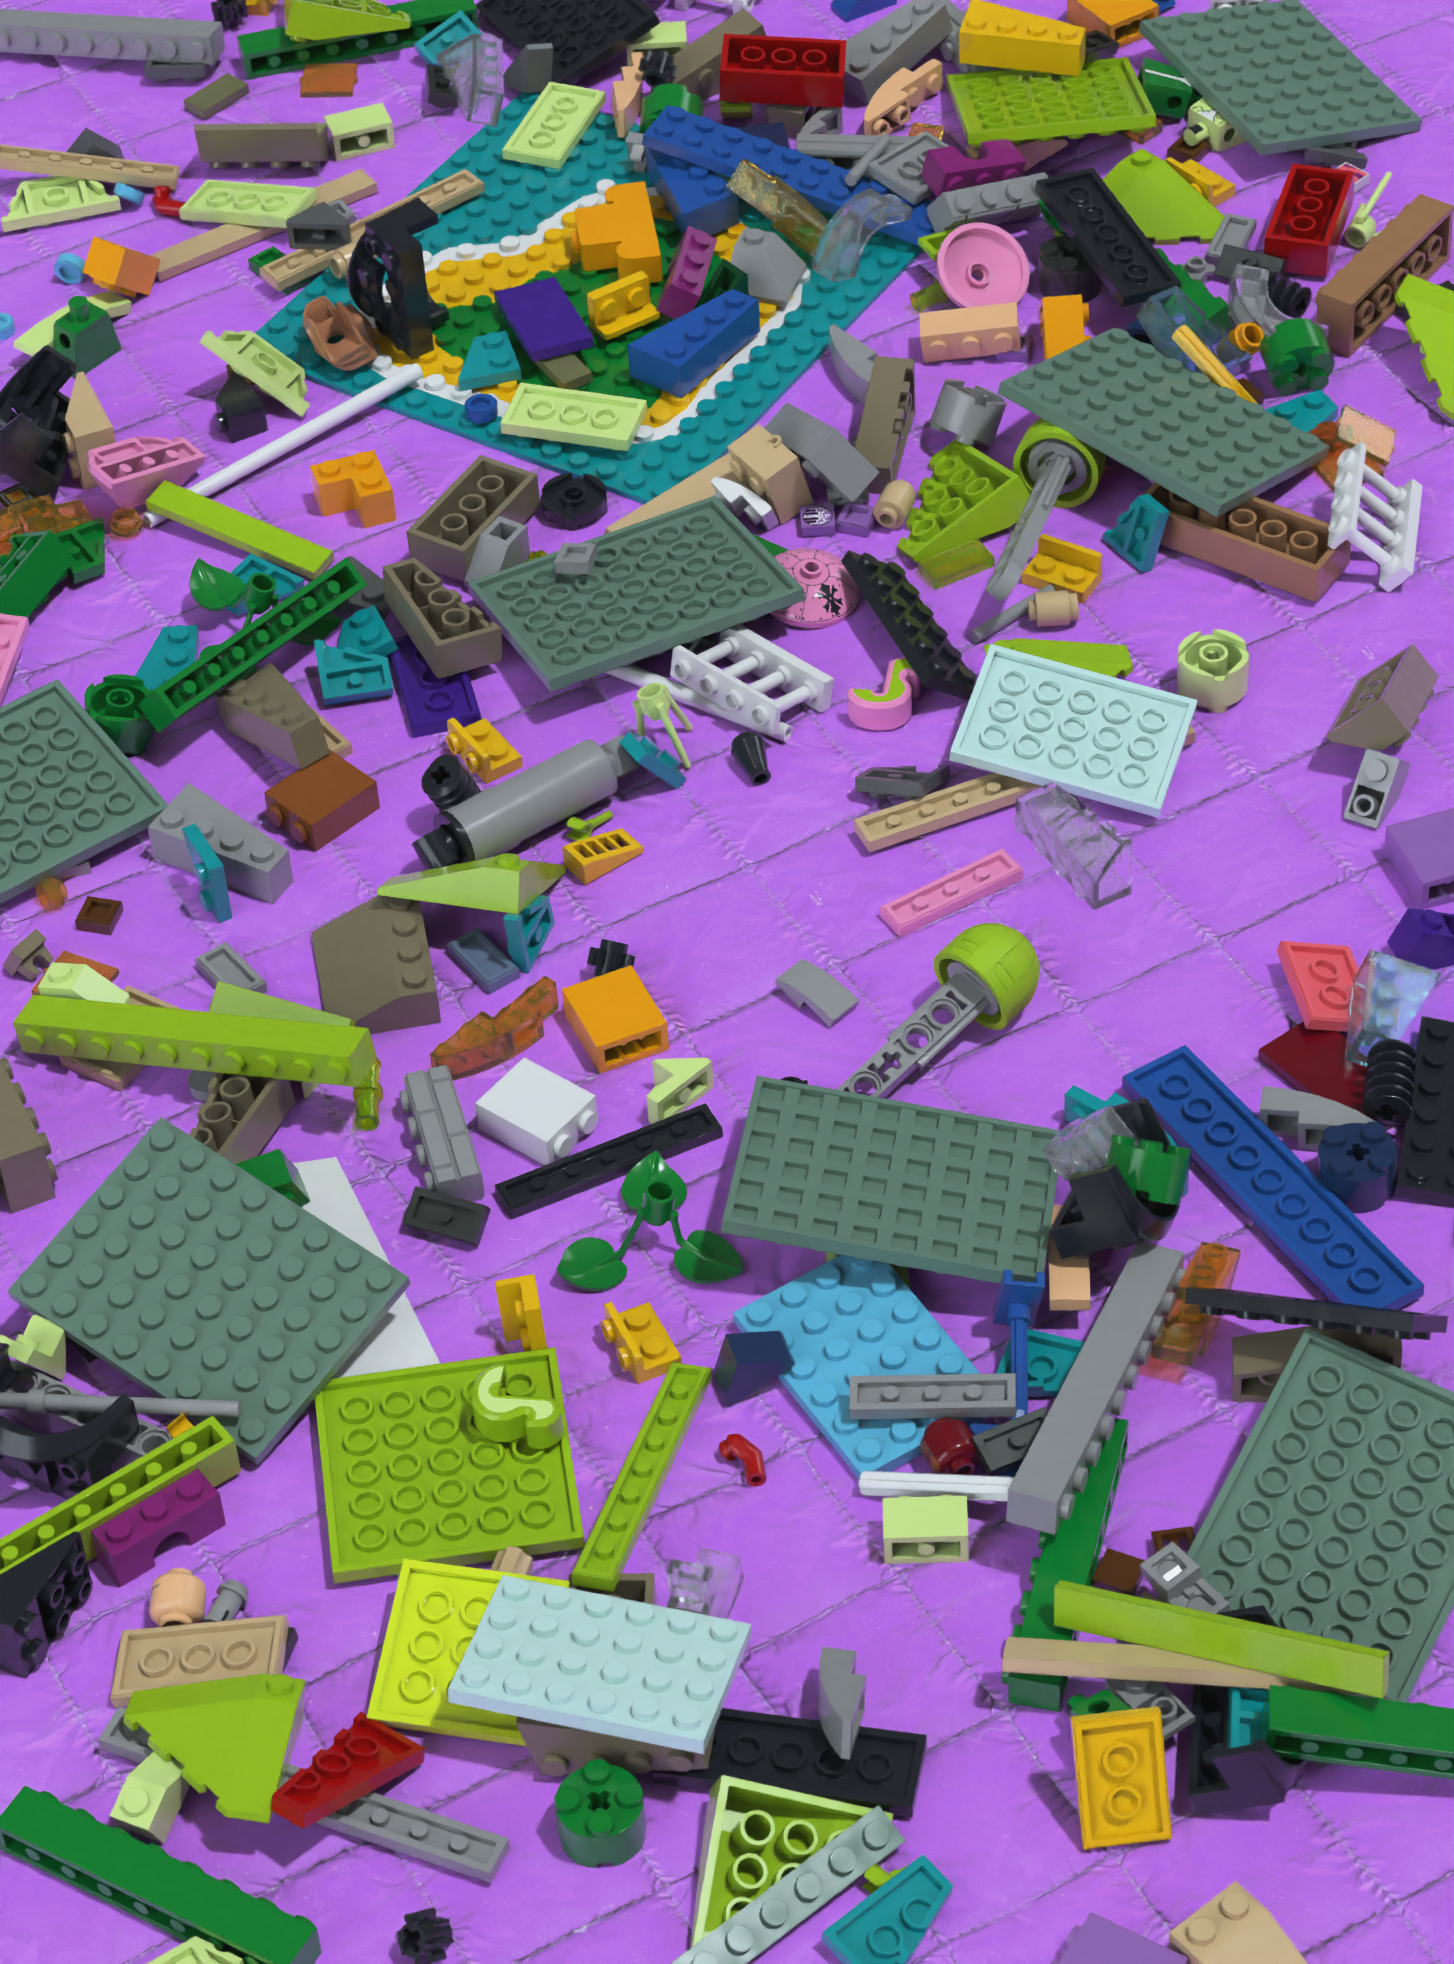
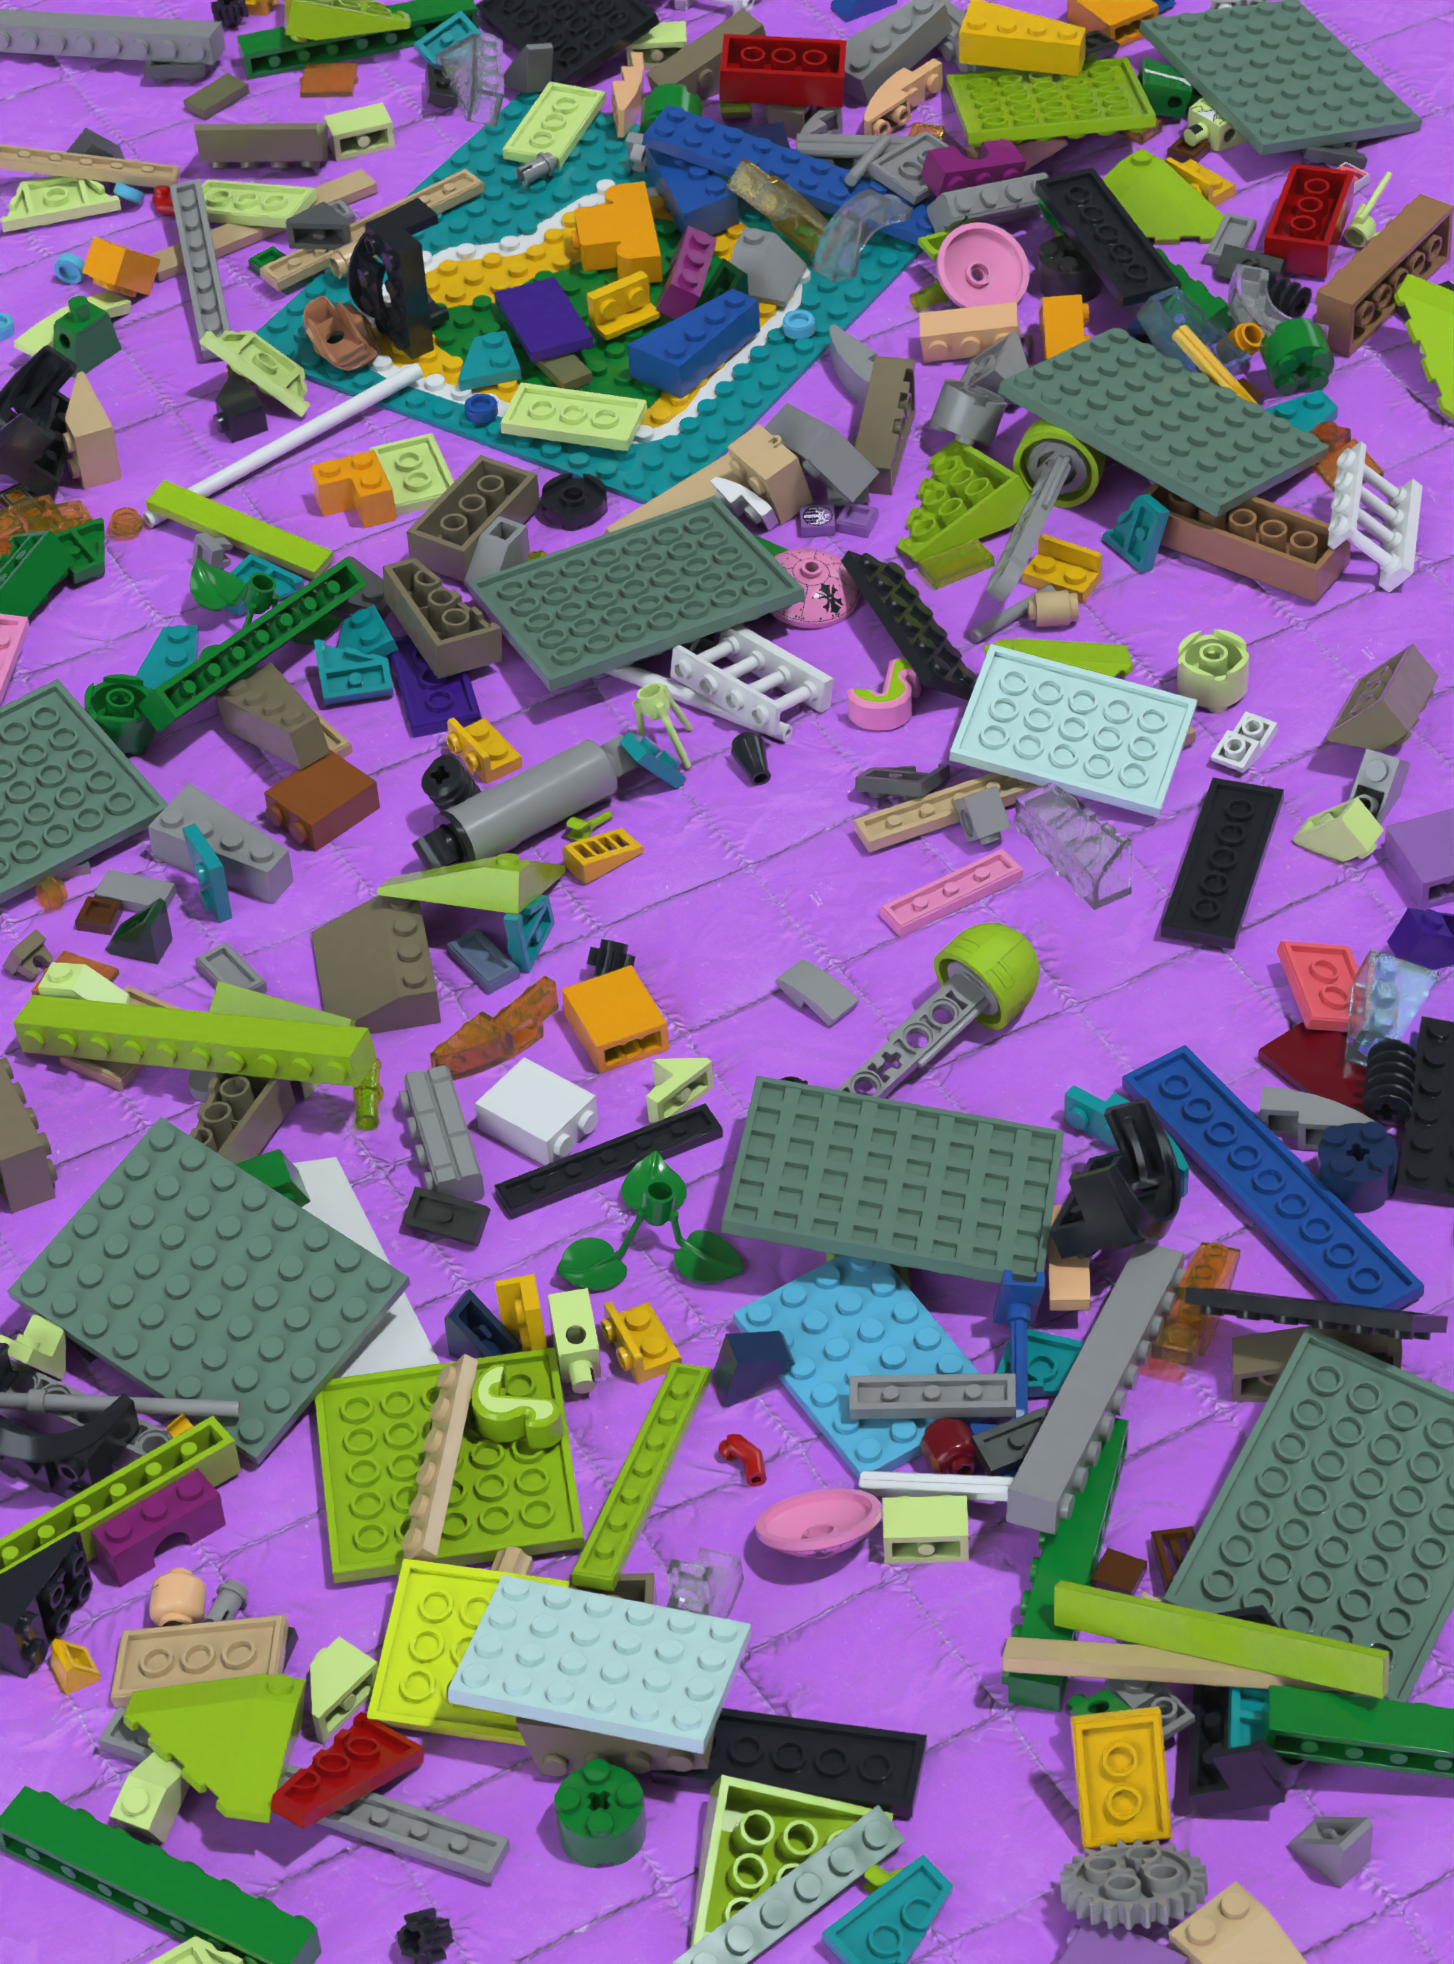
bright pink wedge [86,437,206,510] -> none
light grey plate [554,543,598,576] -> none
black gear [638,49,678,87] -> none
light grey slope [818,1647,866,1759] -> none
tan brick [873,479,916,529] -> none
clear brick [1041,1105,1135,1181] -> none
green brick [1106,1134,1191,1205] -> none
light grey slope [1139,1541,1231,1614] -> none
light grey plate [1180,256,1216,284] -> none
clear yellow piece [1334,404,1396,467] -> none
none -> yellow slope [51,1639,101,1695]
none -> light grey tile [93,869,177,912]
none -> slope [105,898,173,965]
none -> light grey plate [169,178,231,361]
none -> light grey tile [192,532,233,569]
none -> yellowish green slope [310,1637,378,1744]
none -> yellowish green tile [369,433,454,516]
none -> tan plate [401,1354,478,1568]
none -> dark blue slope [444,1289,522,1359]
none -> light grey pin [515,152,557,186]
none -> yellowish green torso [548,1288,601,1394]
none -> bright pink dish [756,1488,882,1559]
none -> medium azure tile [783,310,815,339]
none -> light grey brick [953,786,1011,845]
none -> light grey slope [960,331,1029,407]
none -> light grey gear [1060,1839,1208,1930]
none -> black plate [1161,777,1284,949]
none -> white slope [1211,711,1278,772]
none -> slope [1288,1817,1373,1888]
none -> yellowish green slope [1292,797,1384,862]

